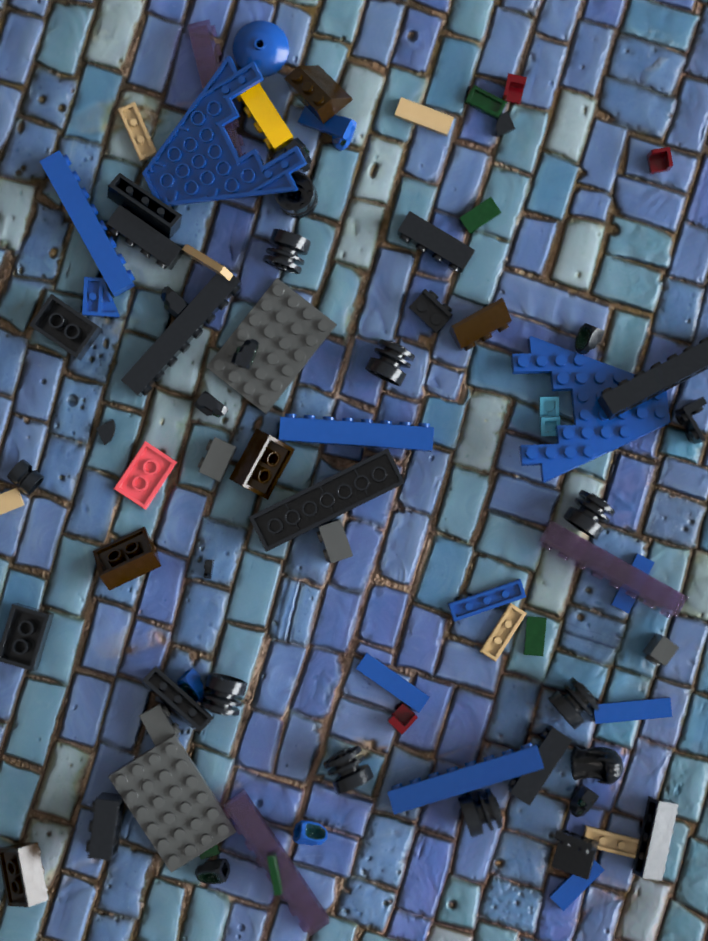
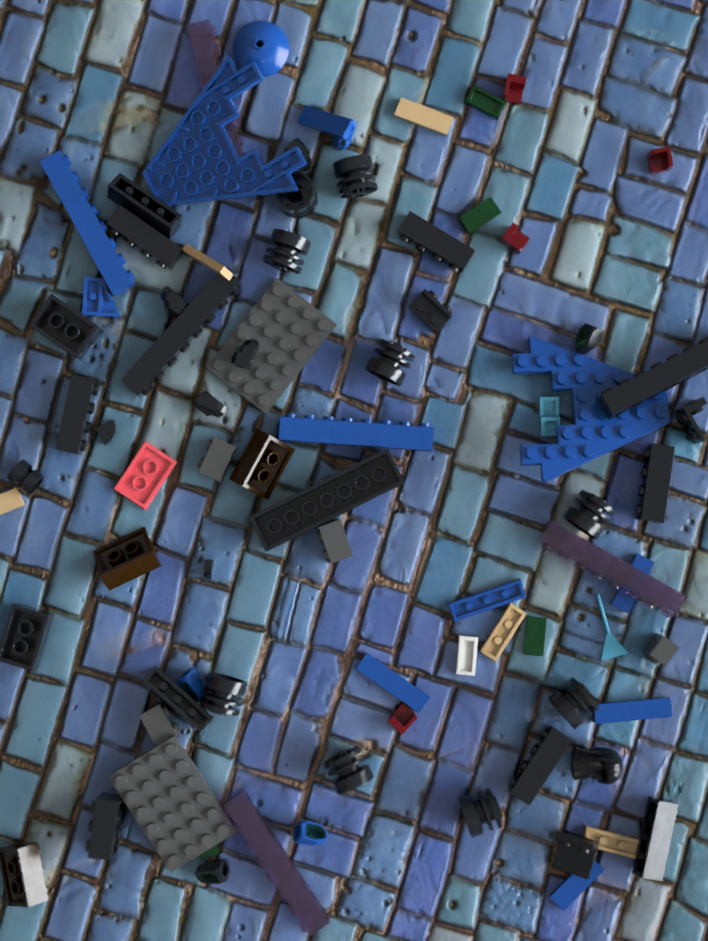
tan tile [118,102,157,162] -> none
yellow brick [235,83,294,153] -> none
dark green tile [267,851,283,896] -> none
dark brown slope [284,65,353,124] -> none
blue brick [387,743,544,815] -> none
dark brown slope [449,298,512,351] -> none
black tile [496,111,515,138] -> none
black rock [569,784,599,818] -> none
none -> black brick [55,374,99,455]
none -> black wheel [333,155,378,199]
none -> white tile [455,635,478,676]
none -> dark red panel [500,223,529,254]
none -> medium azure piece [596,594,628,661]
none -> black brick [636,443,675,523]

